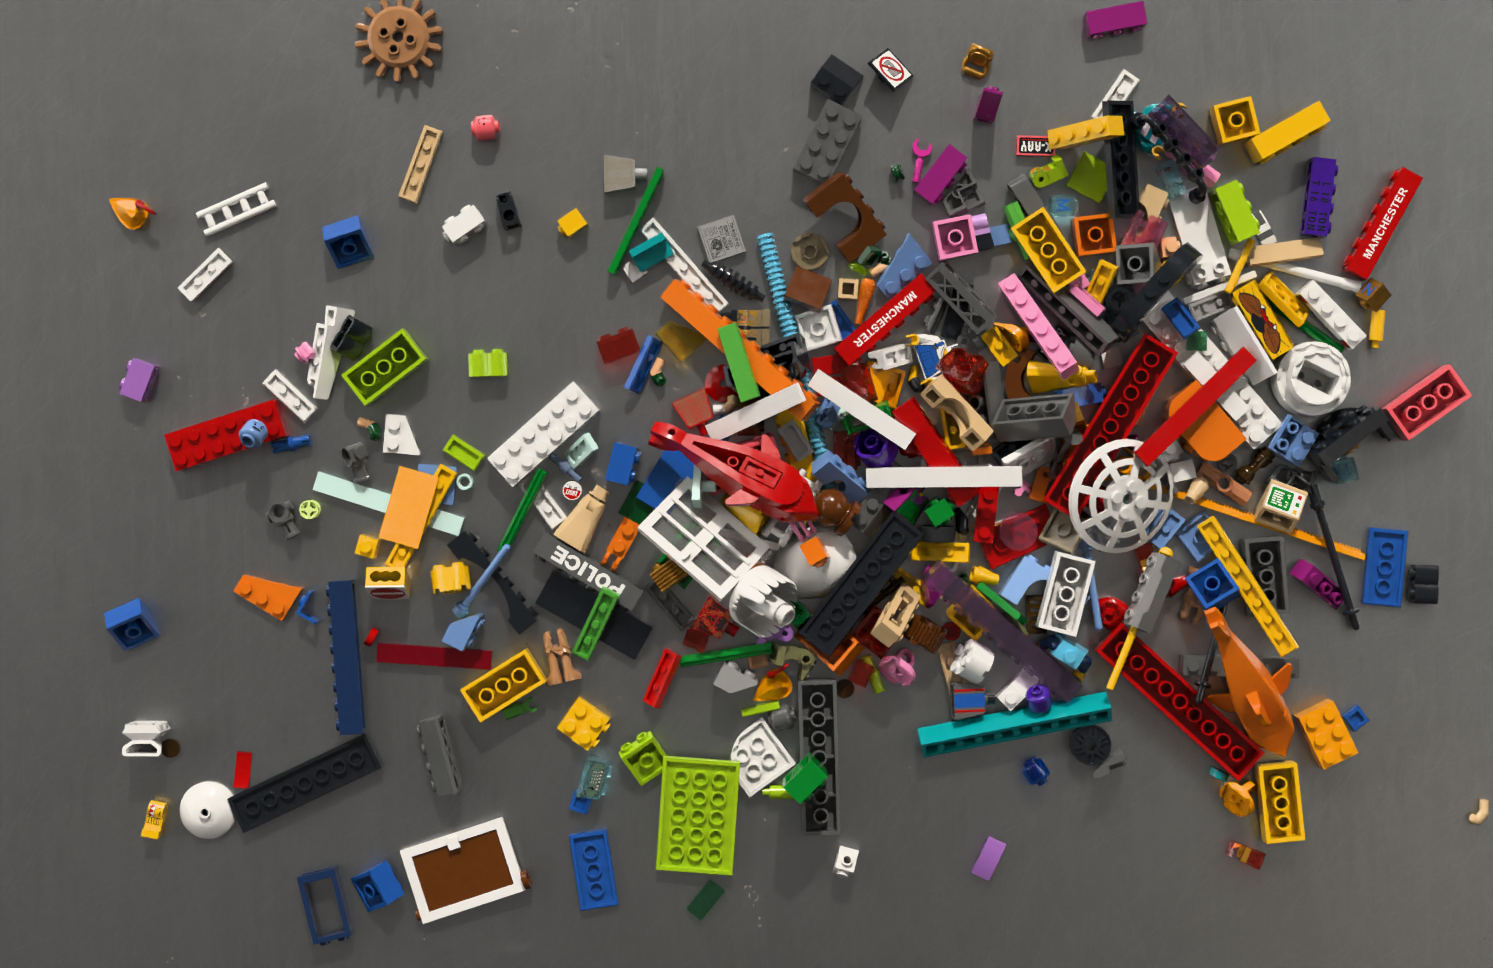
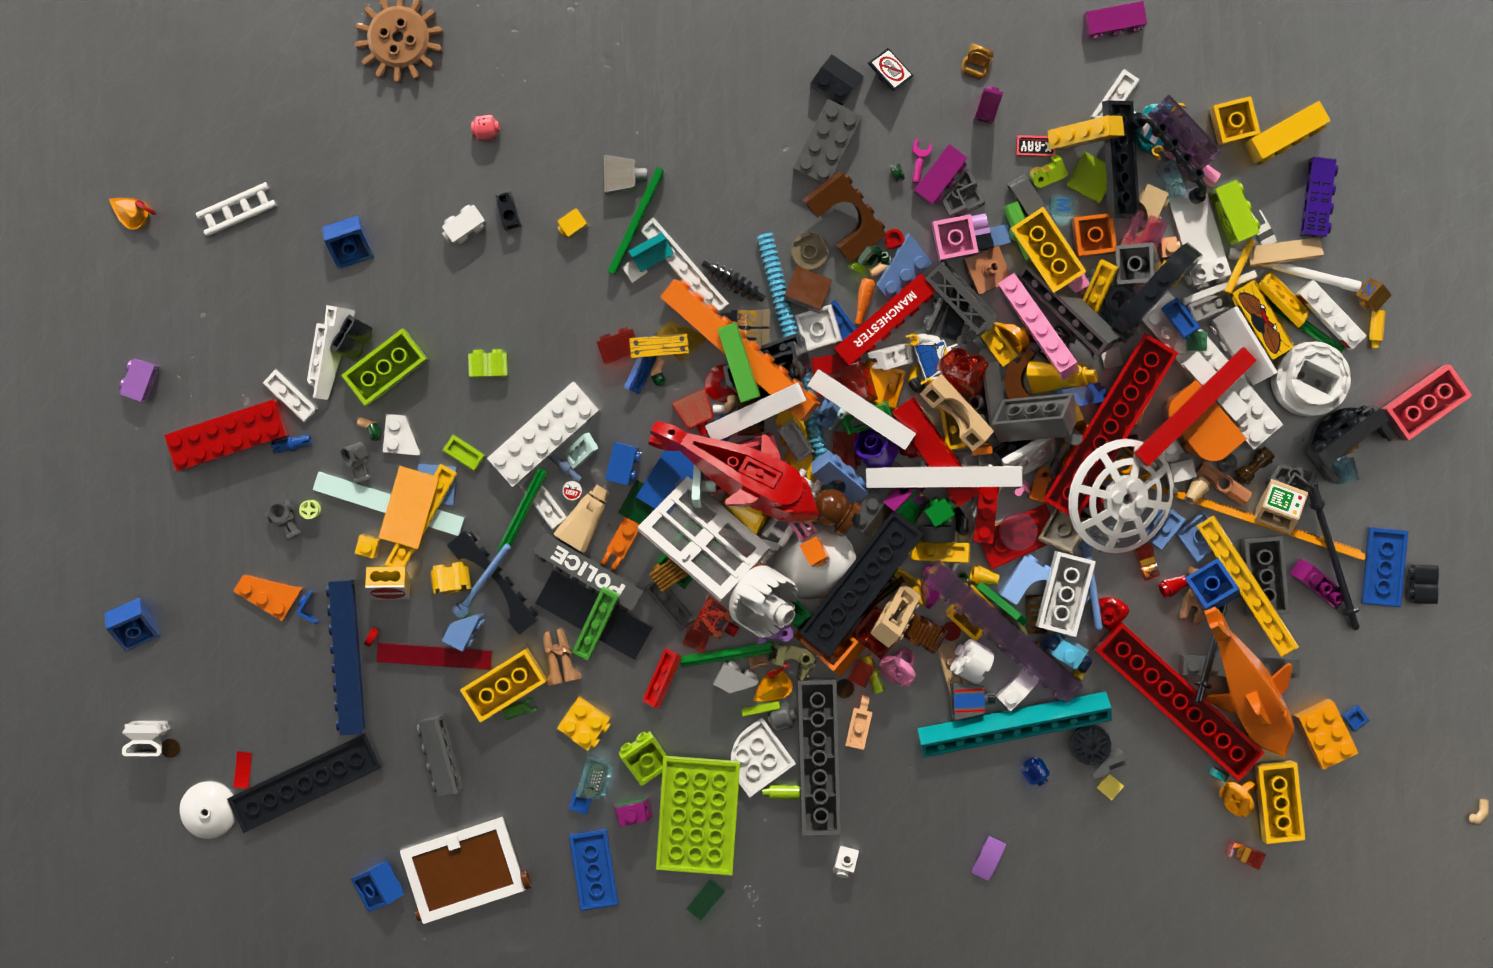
yellow leg [141,800,168,839] -> none
white plate [178,248,233,302] -> none
medium blue head [239,419,268,448] -> none
bright pink plate [294,342,316,363] -> none
dark blue window [297,865,354,946] -> none
tan tile [398,125,443,204] -> none
light aqua axle [456,473,474,491] -> none
light grey tile [698,215,746,263] -> none
green brick [782,752,828,804] -> none
tan brick [837,278,859,301] -> none
dark purple head [1025,685,1052,713] -> none
bright pink tile [1069,284,1106,317] -> none
piece [1106,547,1180,690] -> none
medium blue slope [1268,414,1319,467] -> none
red brick [1342,167,1424,281] -> none
none -> magenta torso [614,797,653,827]
none -> yellow tile [629,334,689,358]
none -> light nougat plate [845,695,872,750]
none -> red tile [884,228,905,251]
none -> nougat tile [963,246,1010,295]
none -> light yellow tile [1097,774,1124,800]

